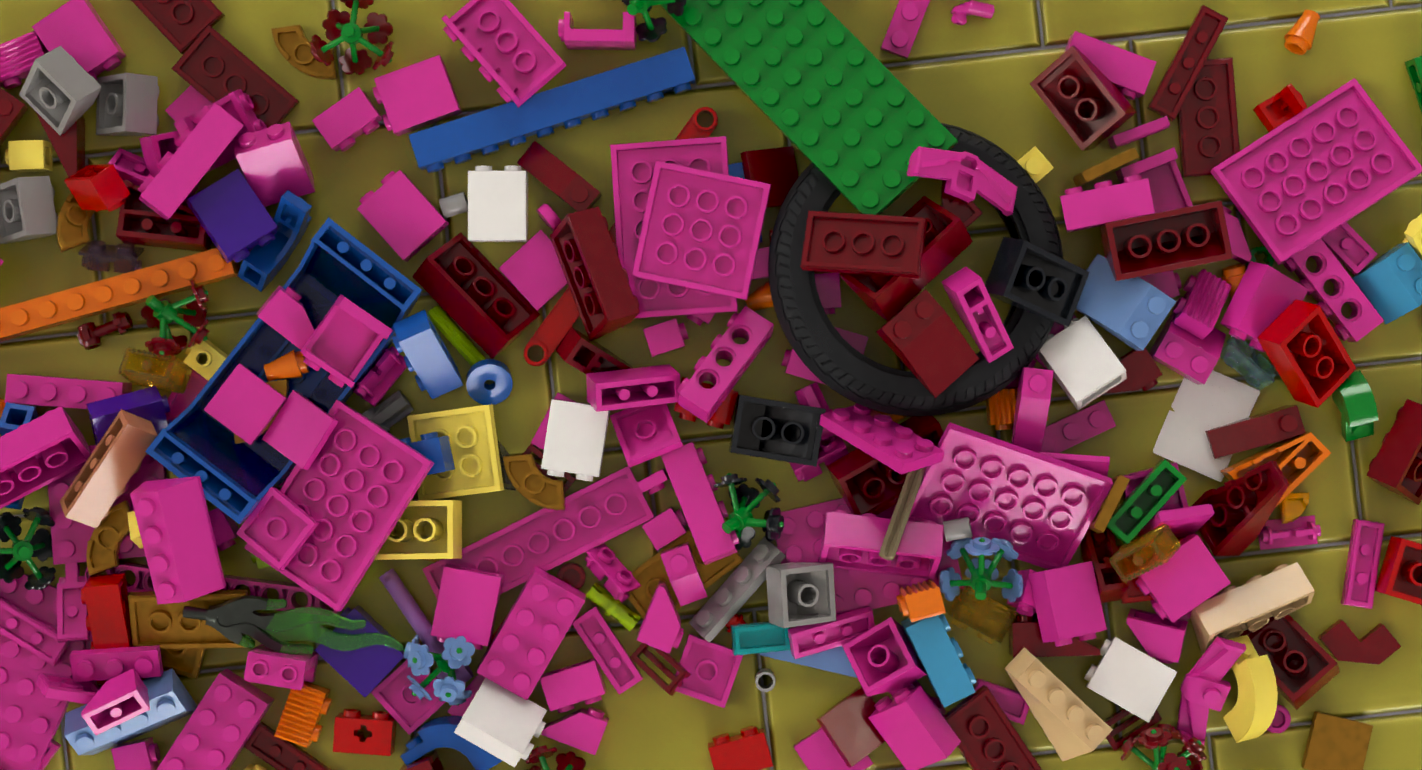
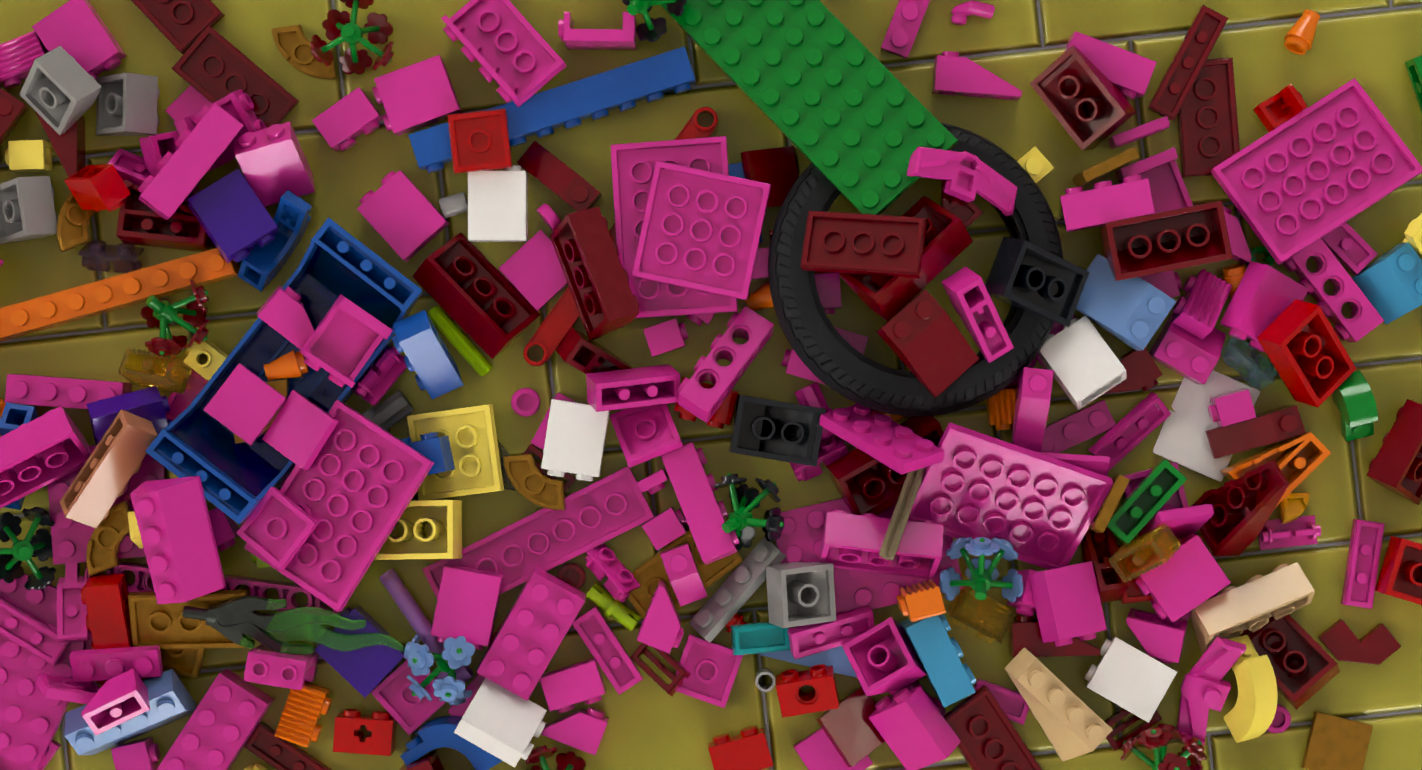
dark red bar [77,312,133,350] -> none
blue piece [466,359,513,405] -> none
light grey hinge [943,517,973,542] -> none
none -> red tile [447,109,513,174]
none -> dark pink tile [511,388,541,417]
none -> red brick [776,664,839,718]
none -> dark pink slope [932,51,1022,101]
none -> dark pink tile [1088,392,1171,471]
none -> dark pink brick [1208,388,1256,427]

